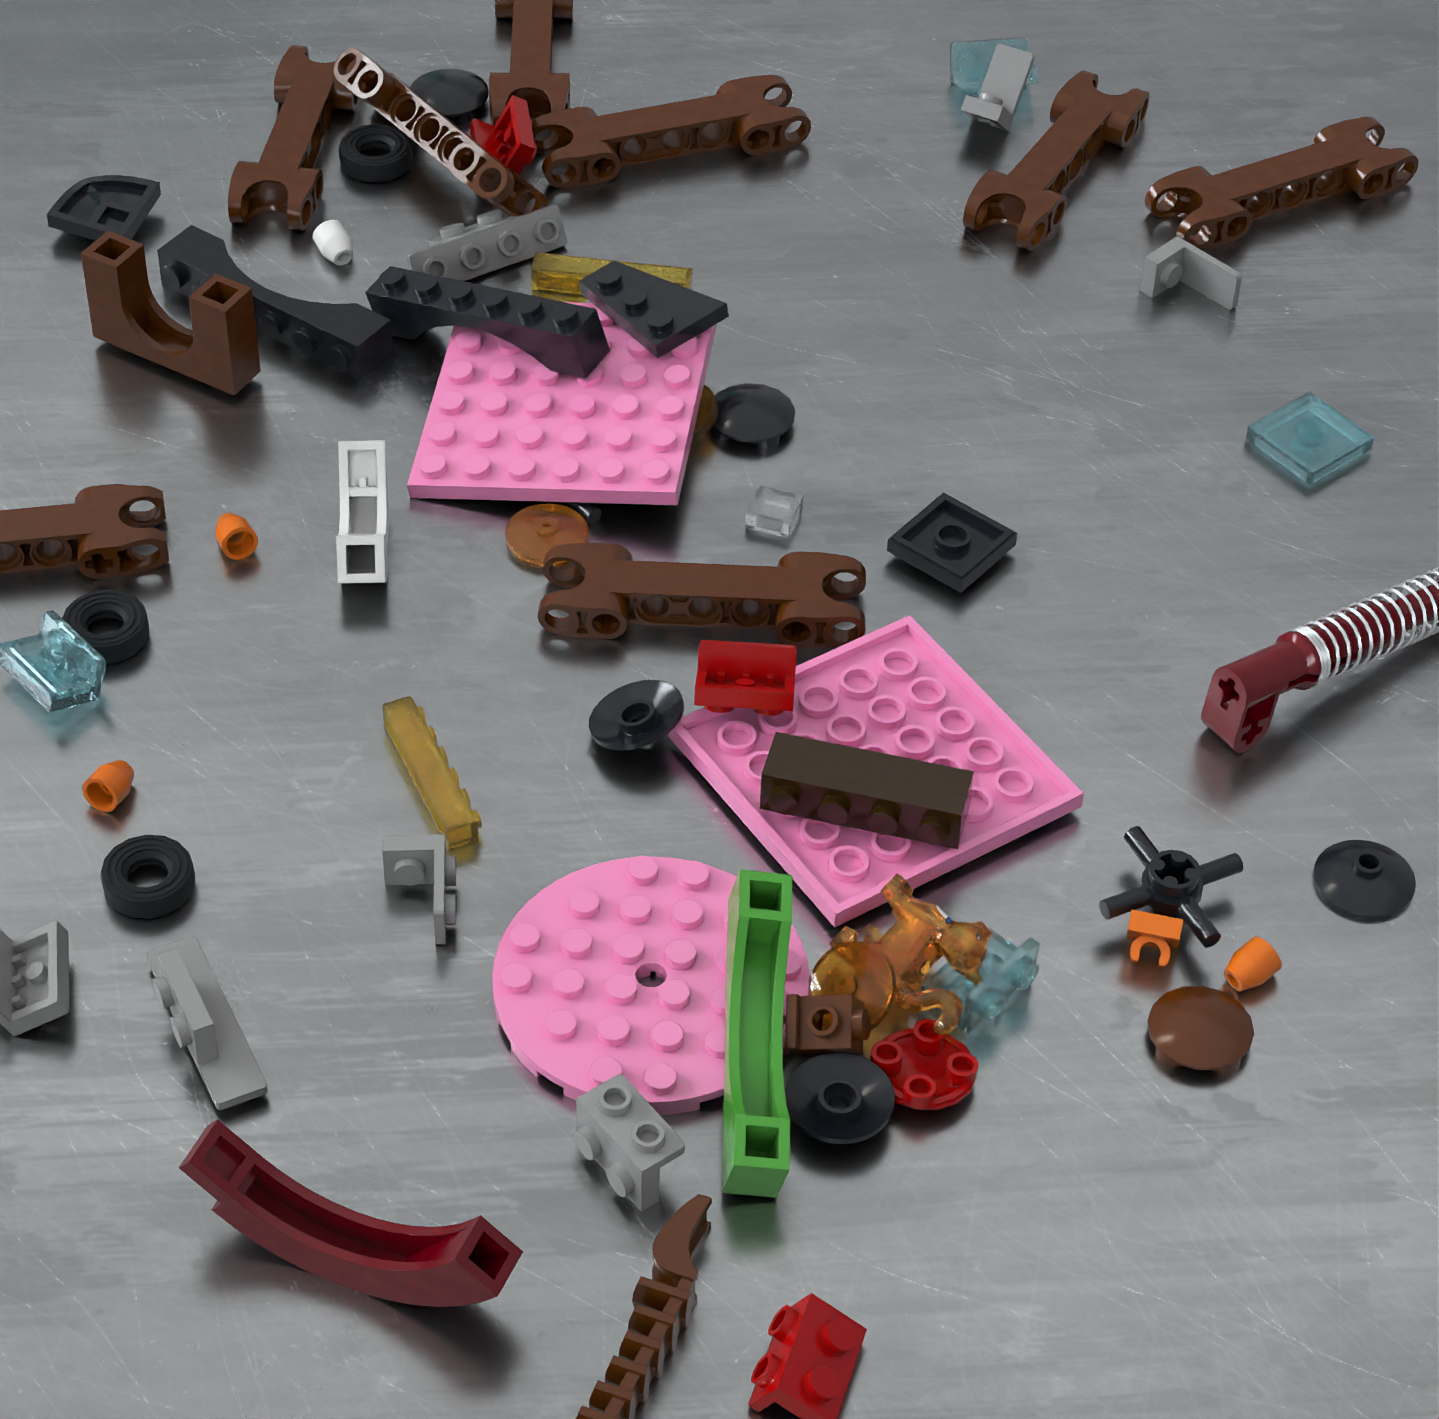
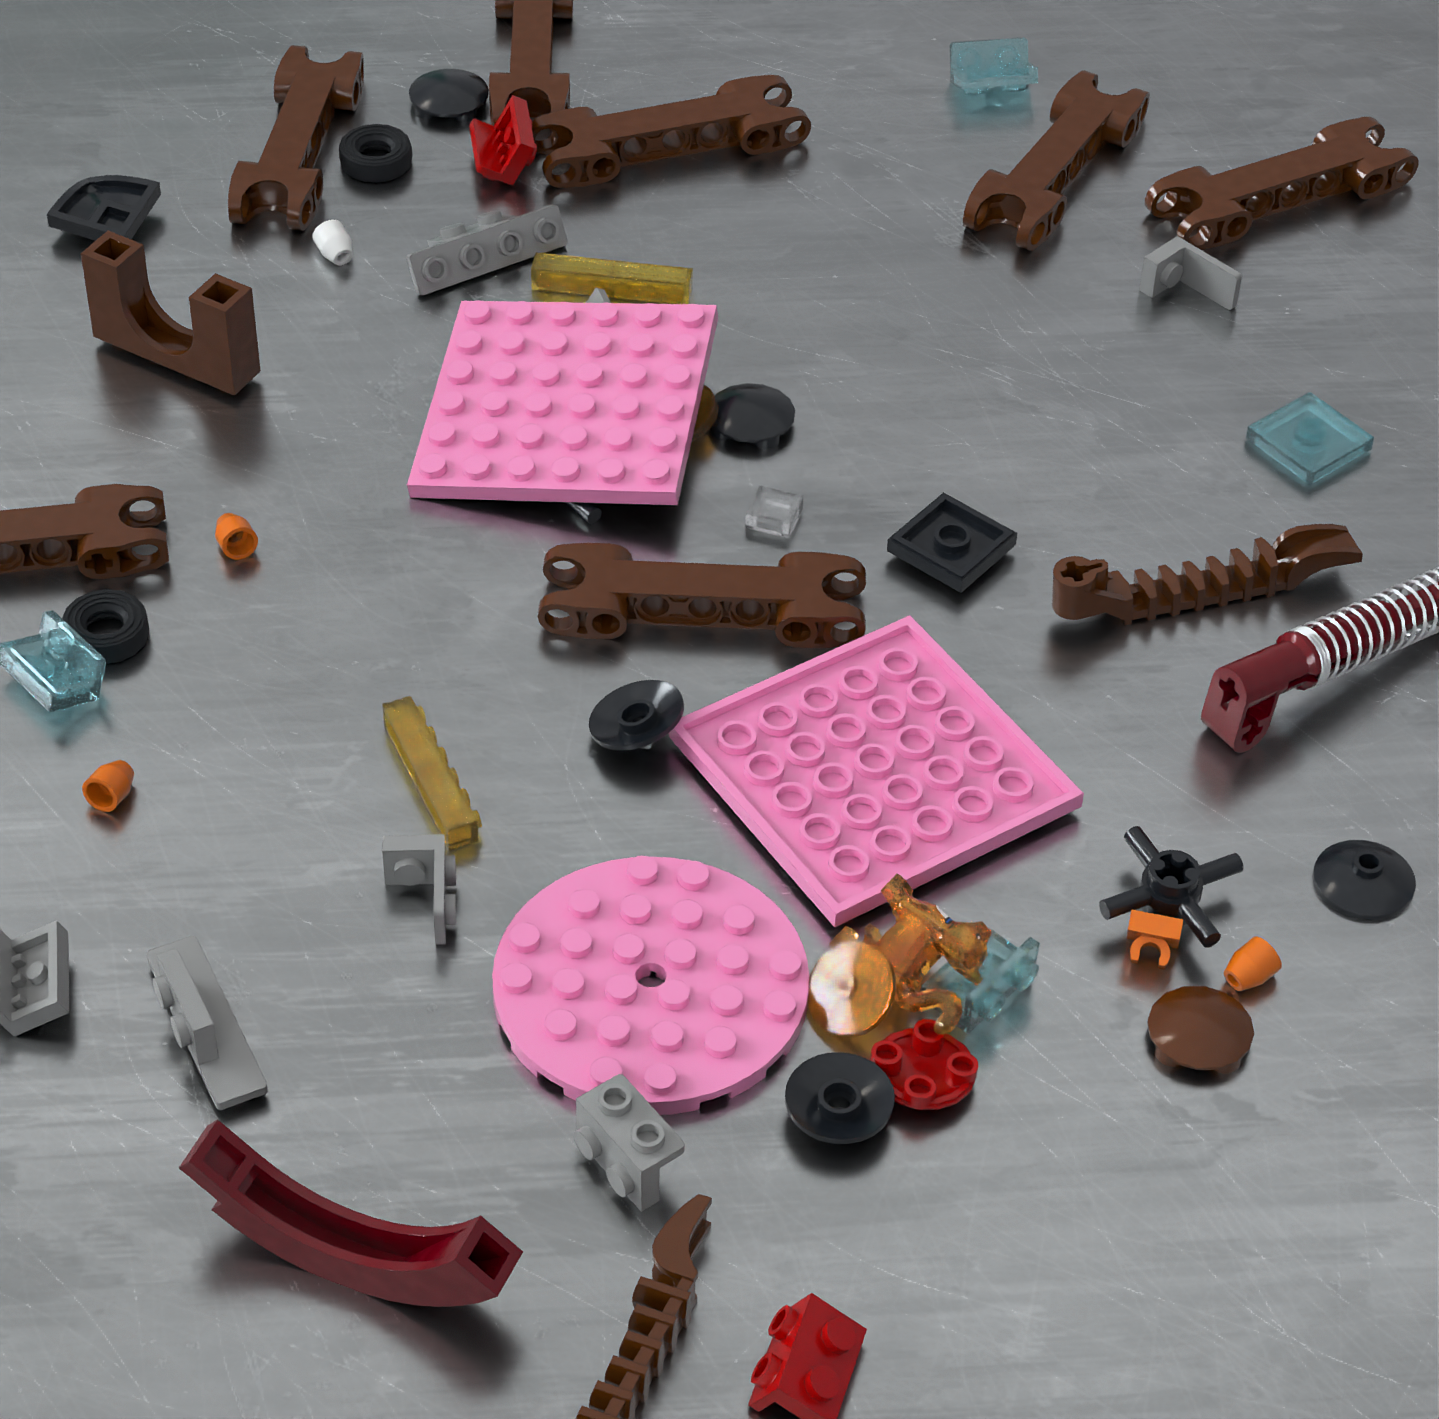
black tyre [100,835,195,919] -> none
black arch [157,225,393,380] -> none
reddish brown piece [333,48,548,216] -> none
white arch [336,440,389,583] -> none
black arch [365,266,610,378] -> none
clear orange piece [505,504,588,568] -> none
black wing [579,261,729,358] -> none
red bracket [694,640,797,716] -> none
bright green arch [722,869,792,1198] -> none
dark brown brick [760,732,974,849] -> none
reddish brown brick [785,994,871,1057] -> none
light grey bracket [961,44,1035,132] -> none
none -> reddish brown piece [1052,524,1363,626]

